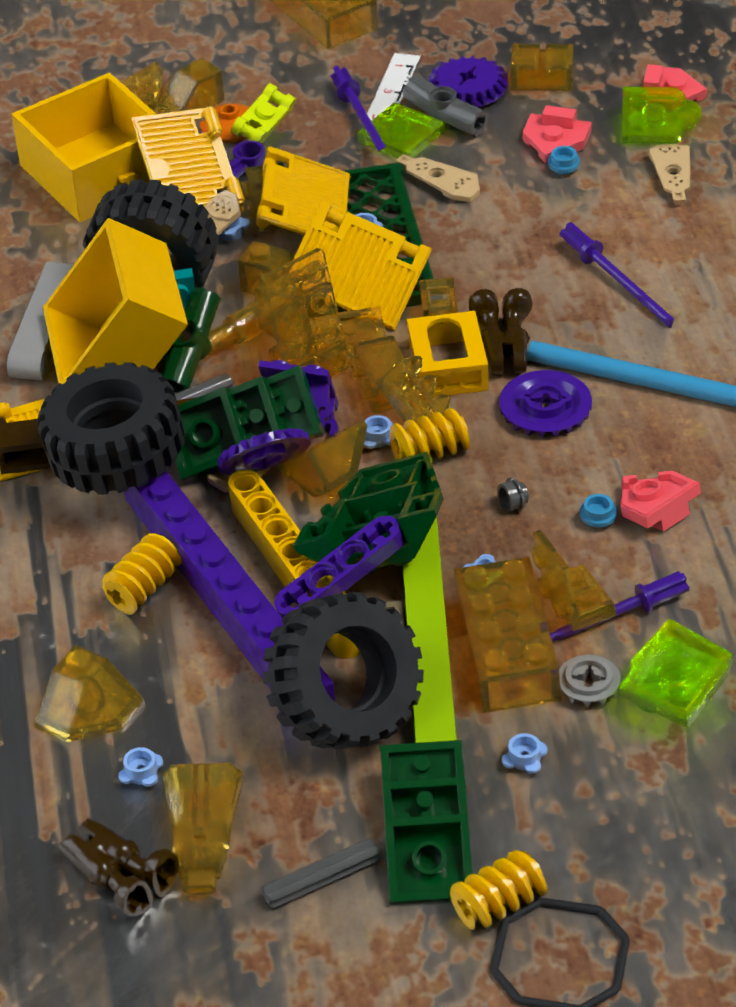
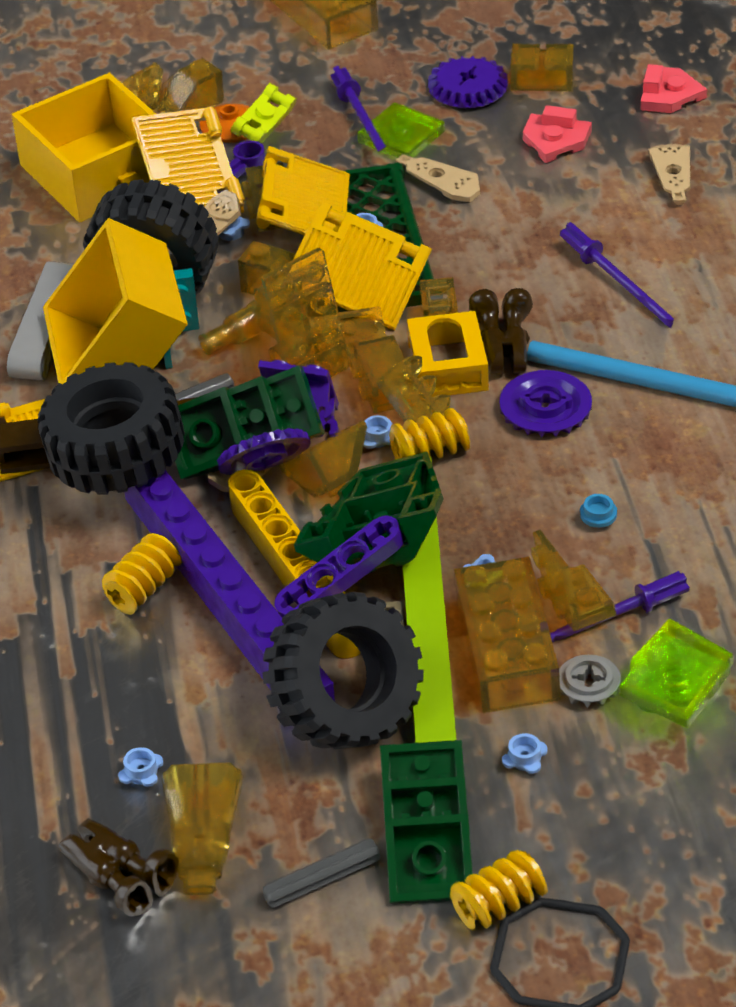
clear yellow slope [34,645,145,742] -> none
dark green piece [161,287,221,393] -> none
white sticker [367,53,421,124] -> none
dark grey piece [403,74,488,137] -> none
dark grey plate [497,477,529,513] -> none
dark azure plate [548,146,580,175] -> none
coral plate [620,471,701,532] -> none
clear neon green plate [622,87,702,144] -> none

